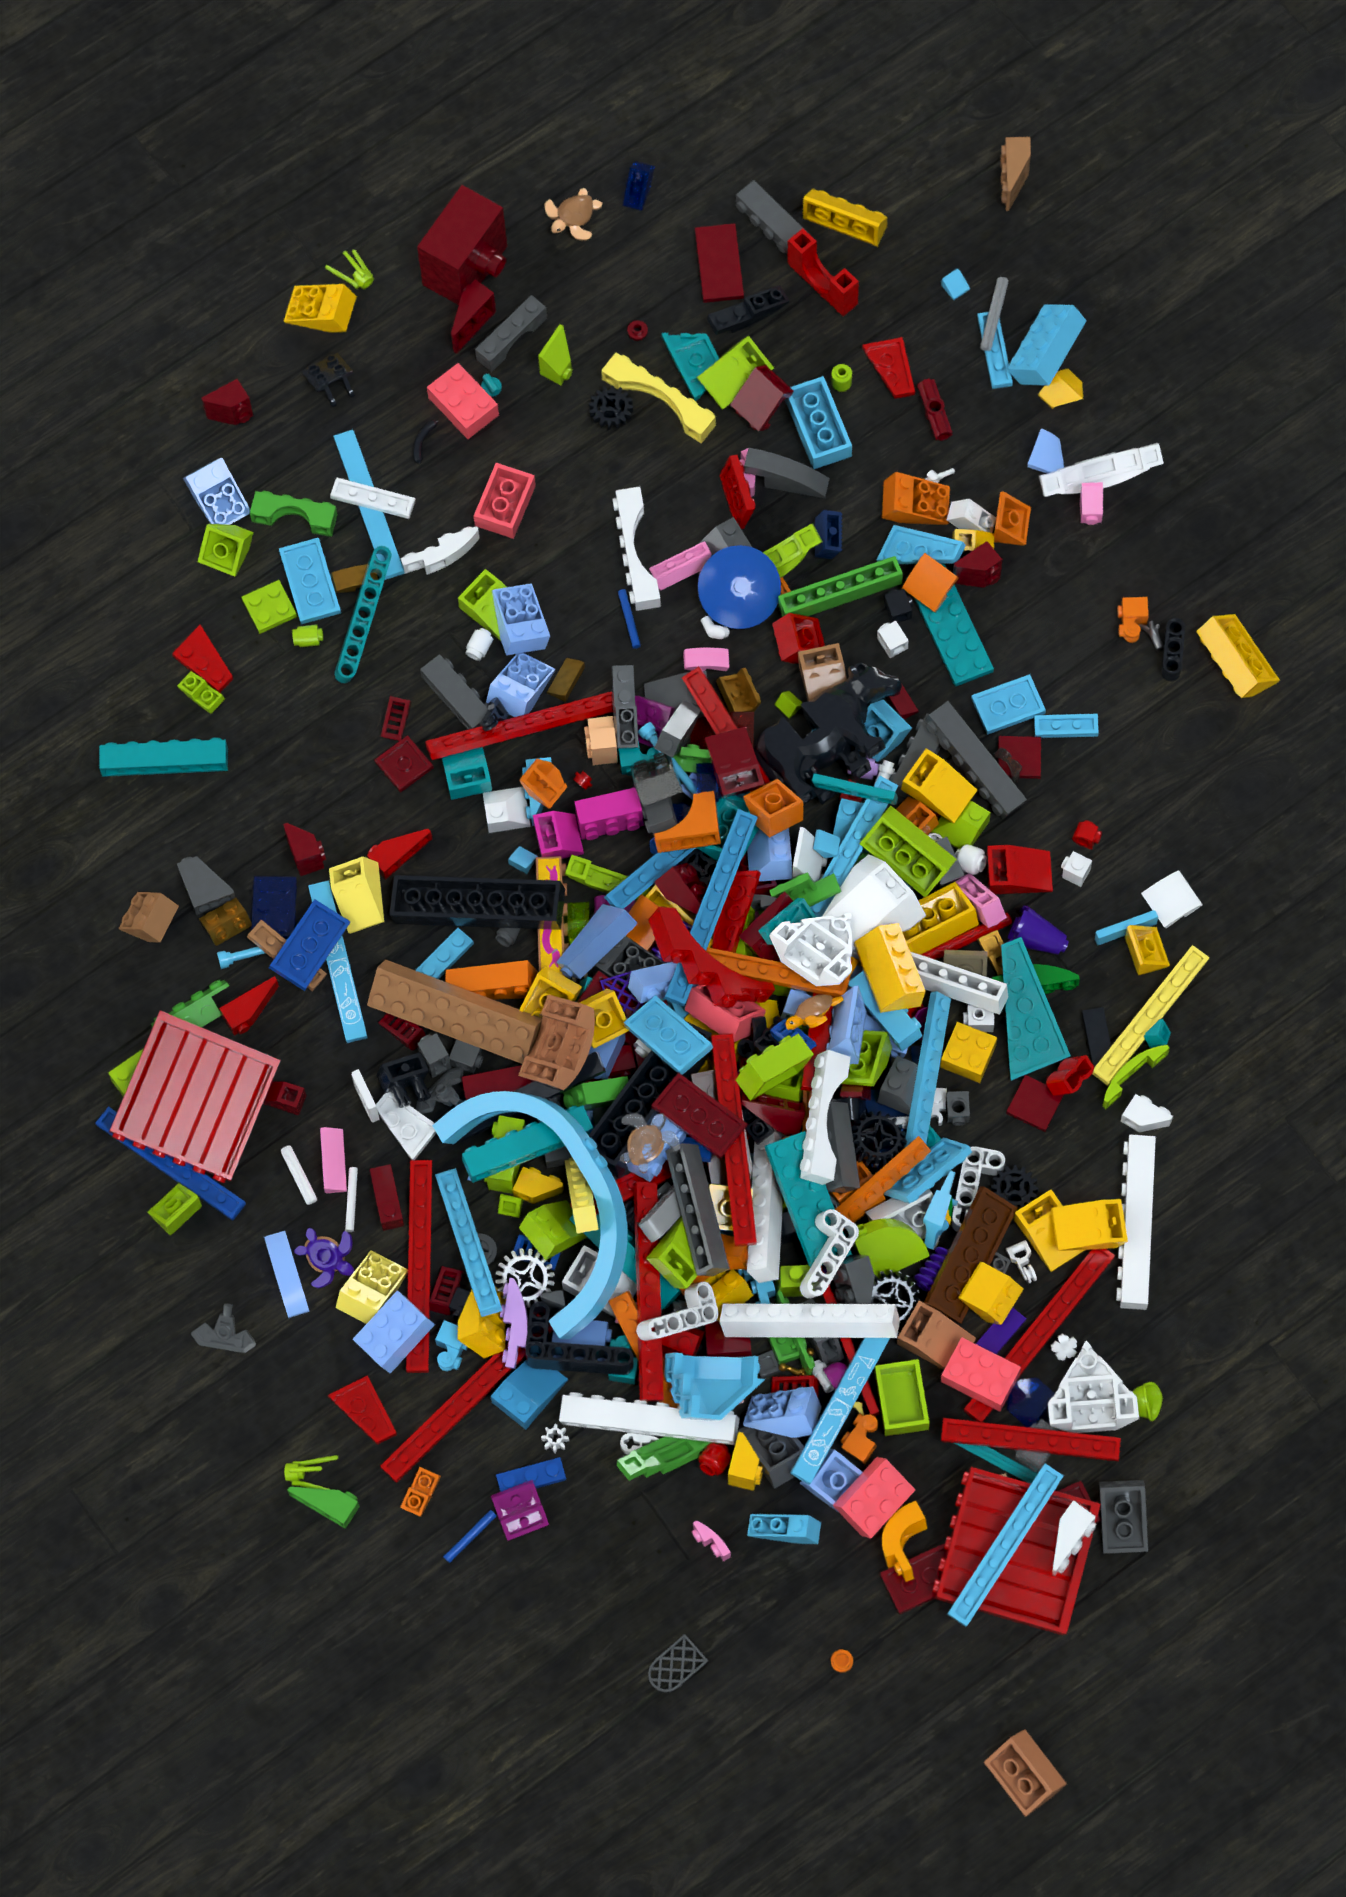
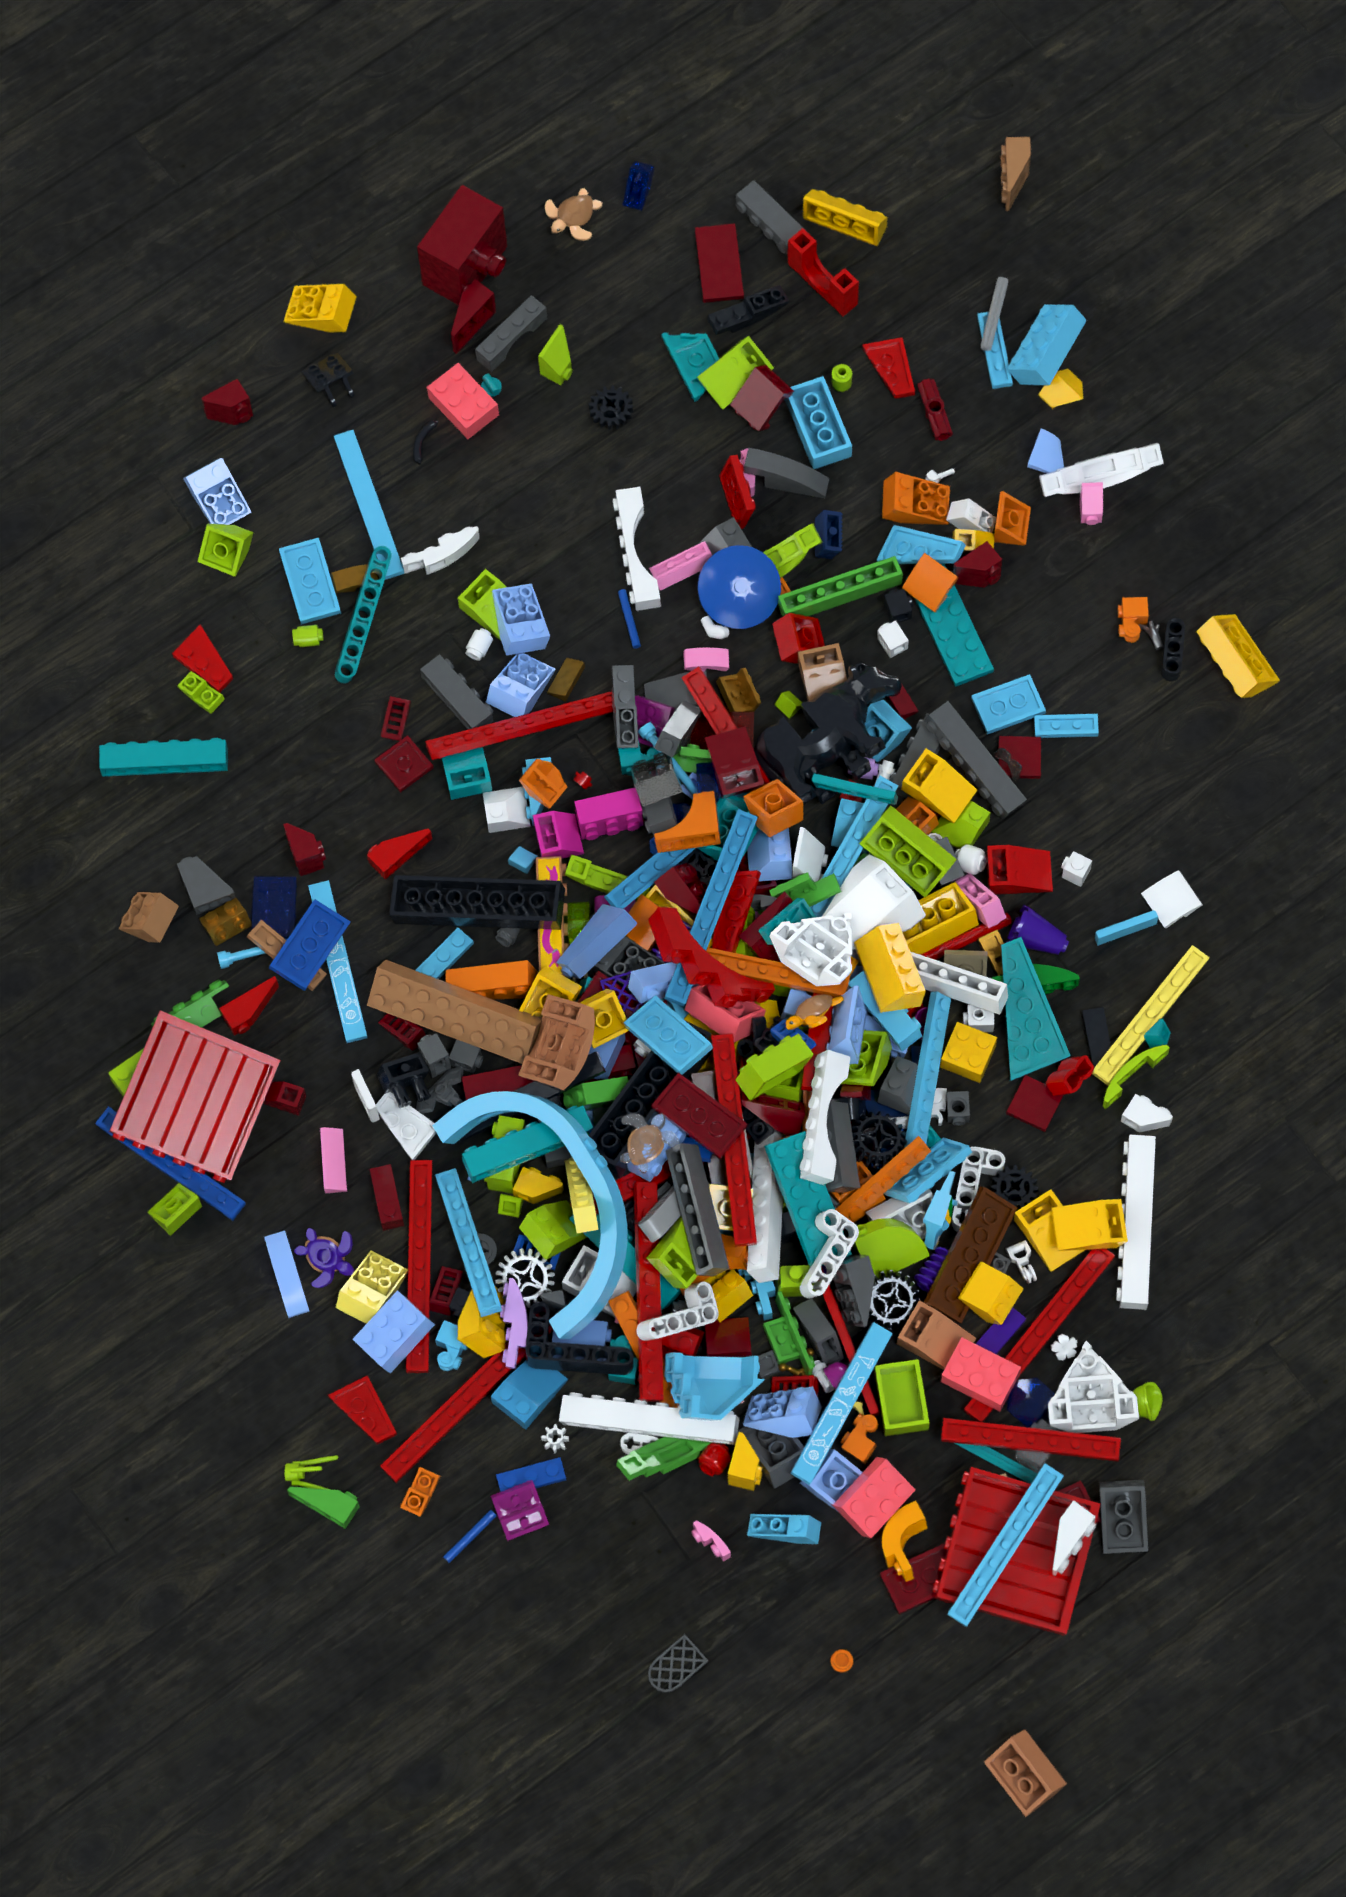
dark grey piece [191,1304,256,1353] -> none
lime plate [242,580,297,634] -> none
bright green arch [250,491,338,537] -> none
white axle [281,1145,317,1205] -> none
lime plant [325,250,374,289] -> none
light yellow slope [329,857,384,934] -> none
white tile [330,477,415,519] -> none
white bar [345,1167,358,1232] -> none
coral brick [474,463,536,539] -> none
black piece [480,697,509,732] -> none
light nougat brick [584,716,618,765] -> none
light yellow arch [601,353,716,443] -> none
dark red plate [627,321,648,341] -> none
white brick [720,1304,900,1338] -> none
medium azure slope [813,830,840,858] -> none
medium azure slope [941,269,970,300] -> none
red plate [1072,821,1102,850] -> none
yellow slope [1125,925,1170,976] -> none

